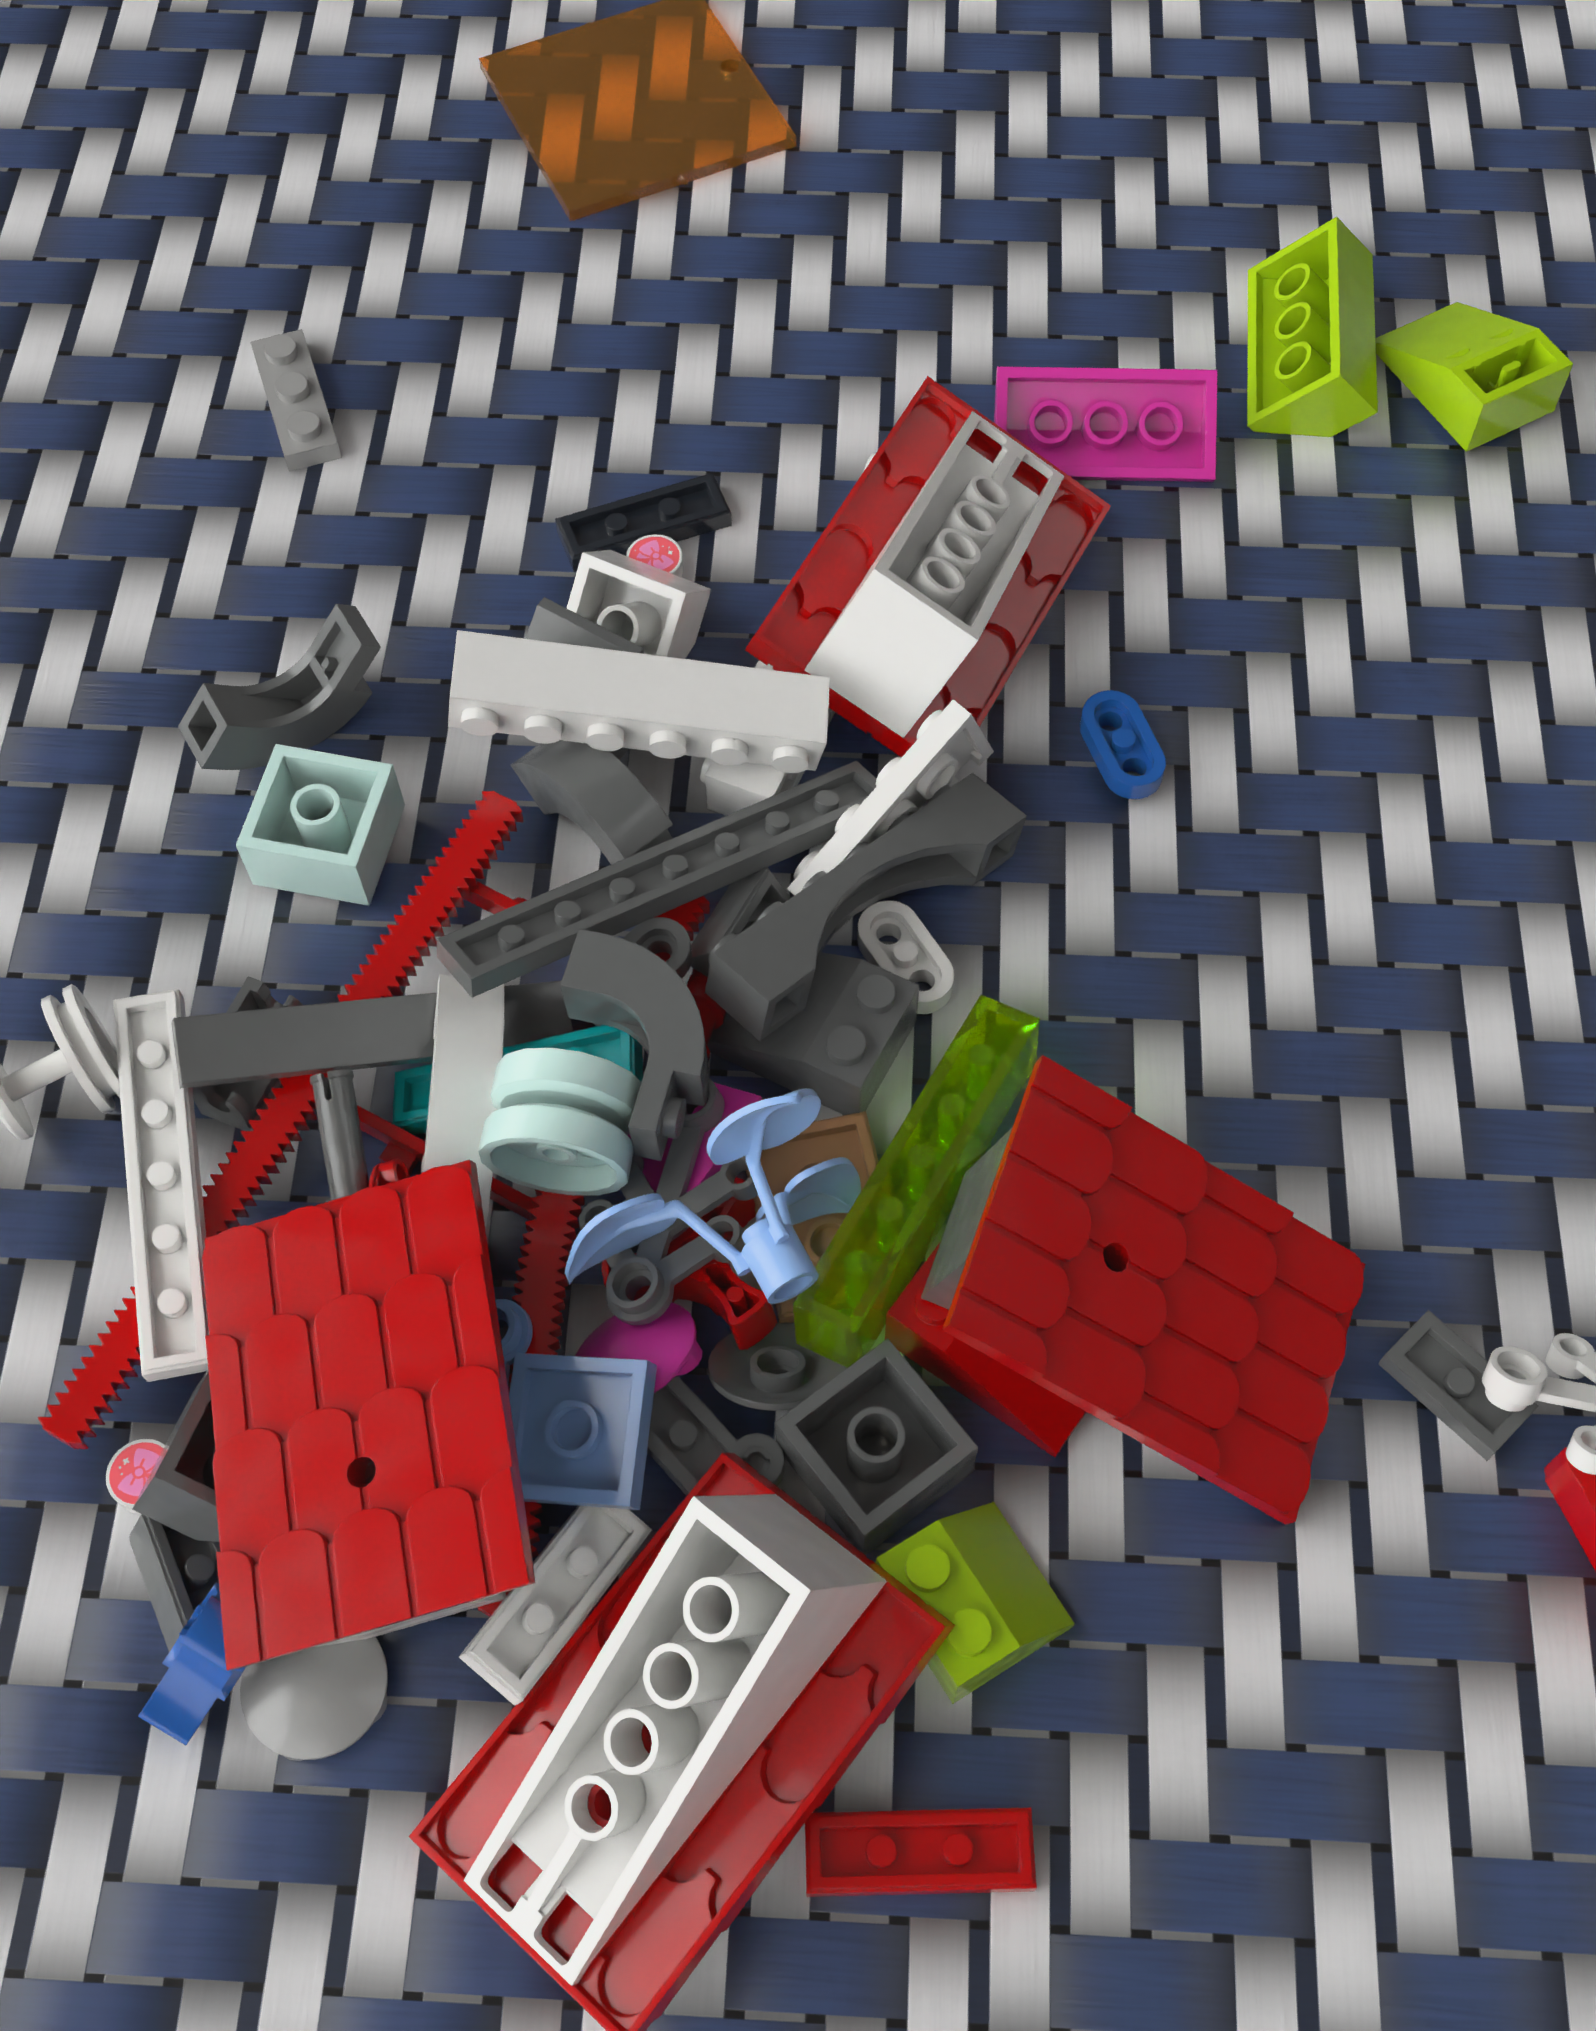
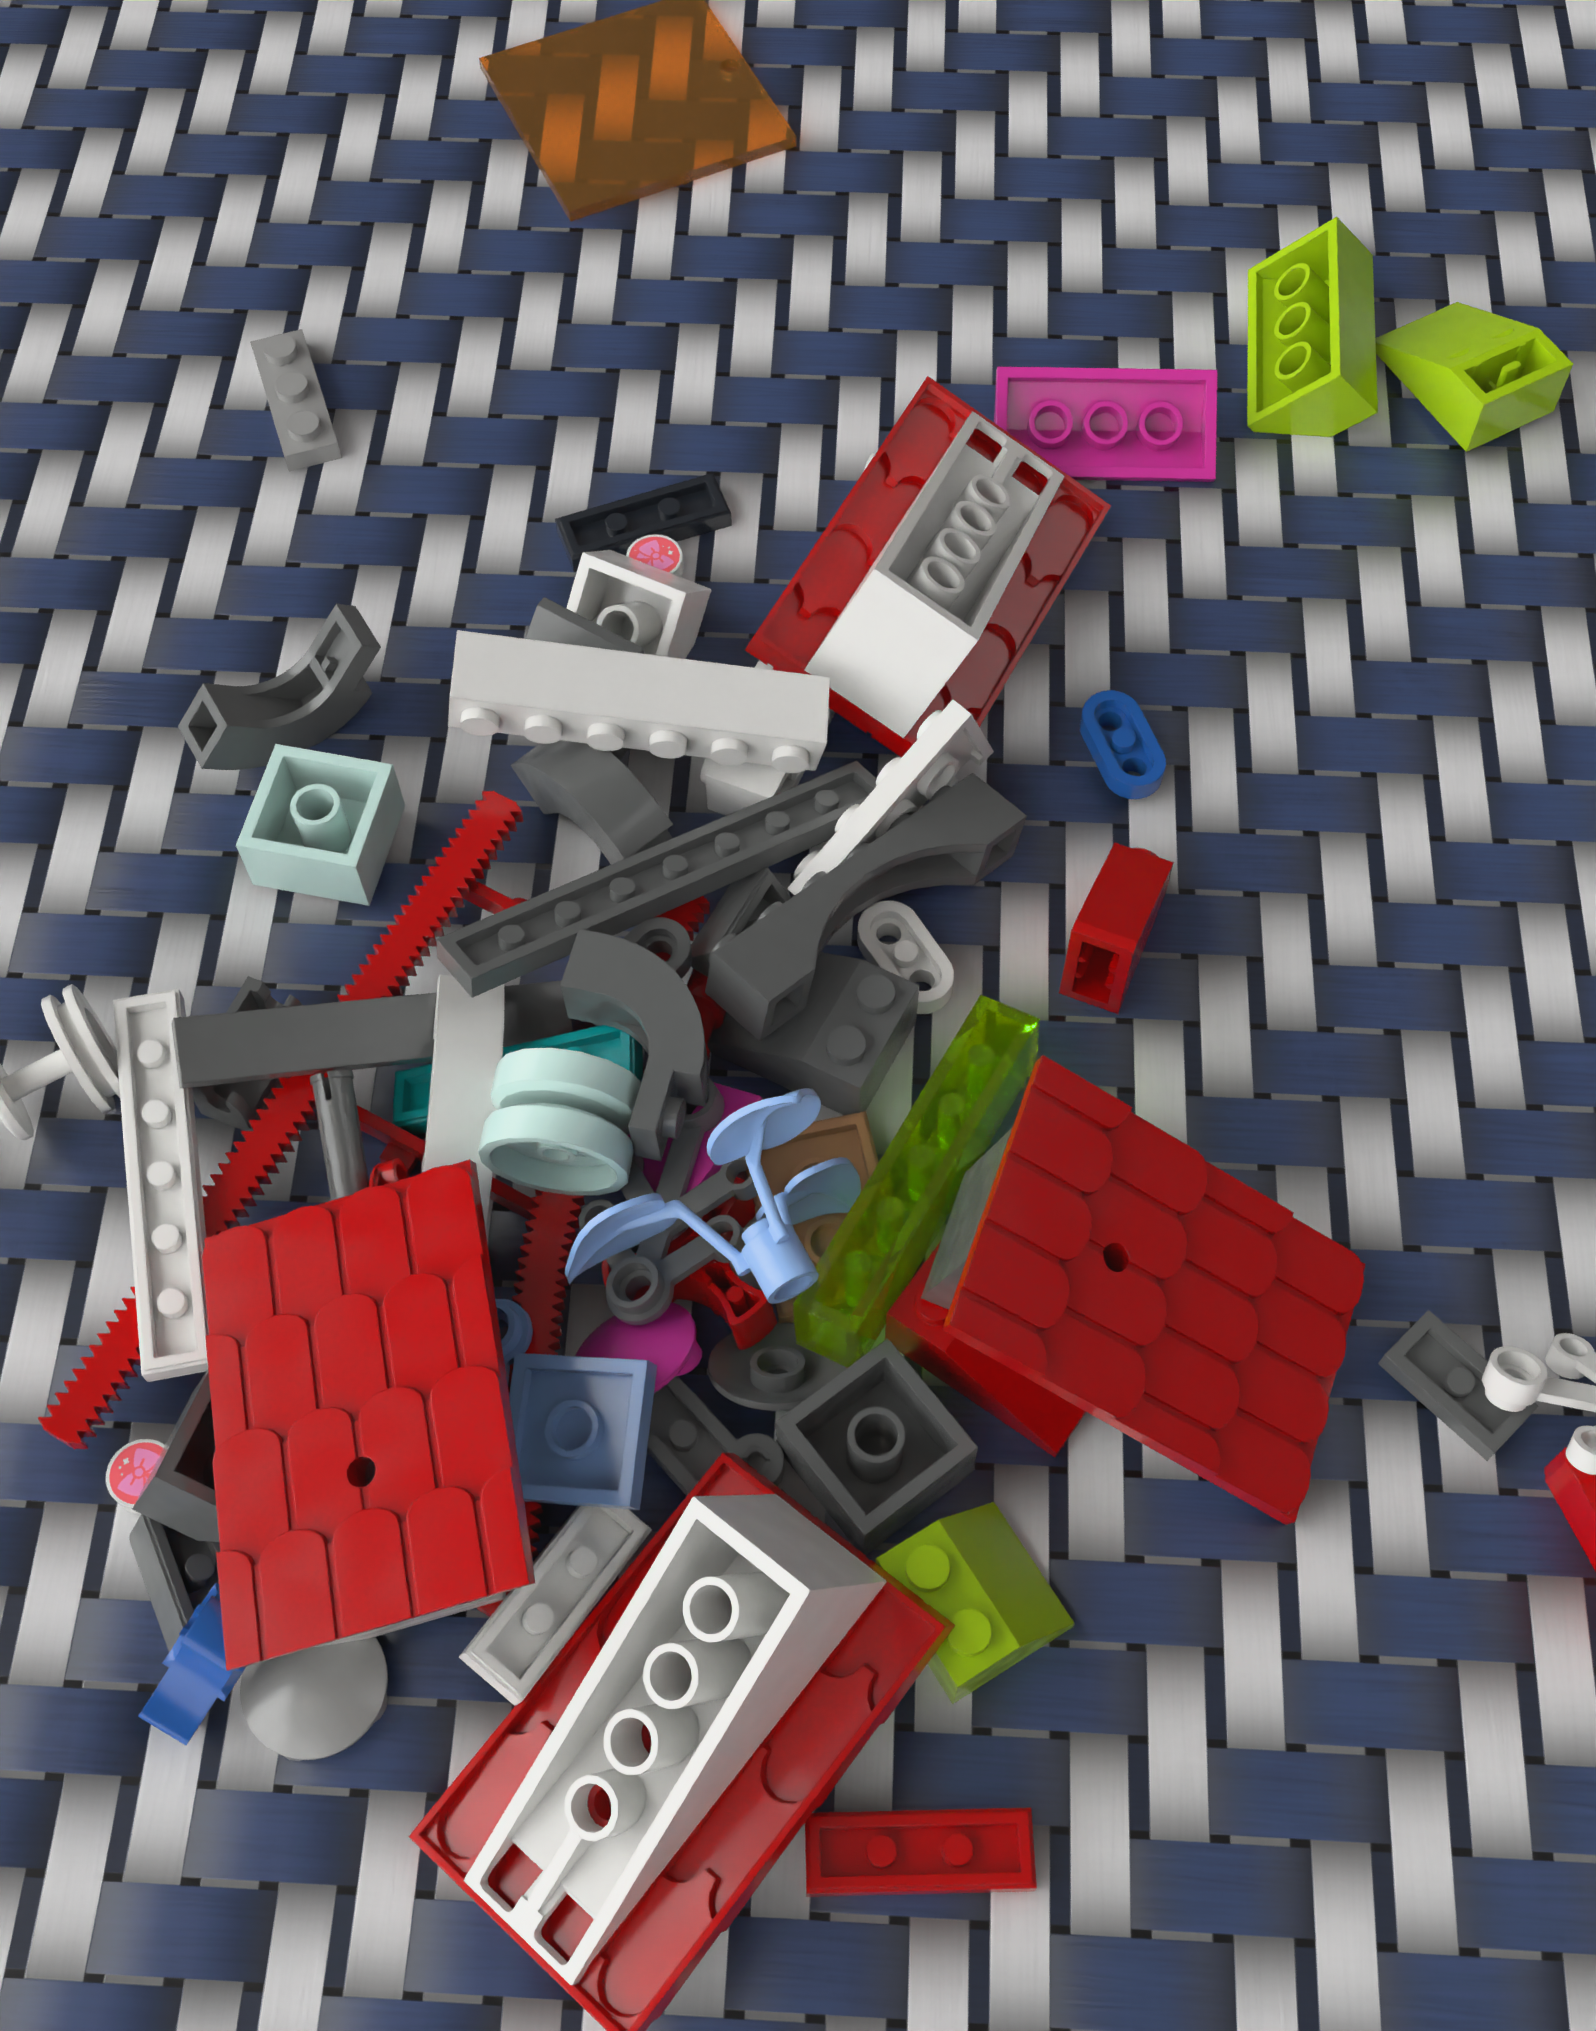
none -> red slope [1059,842,1174,1014]

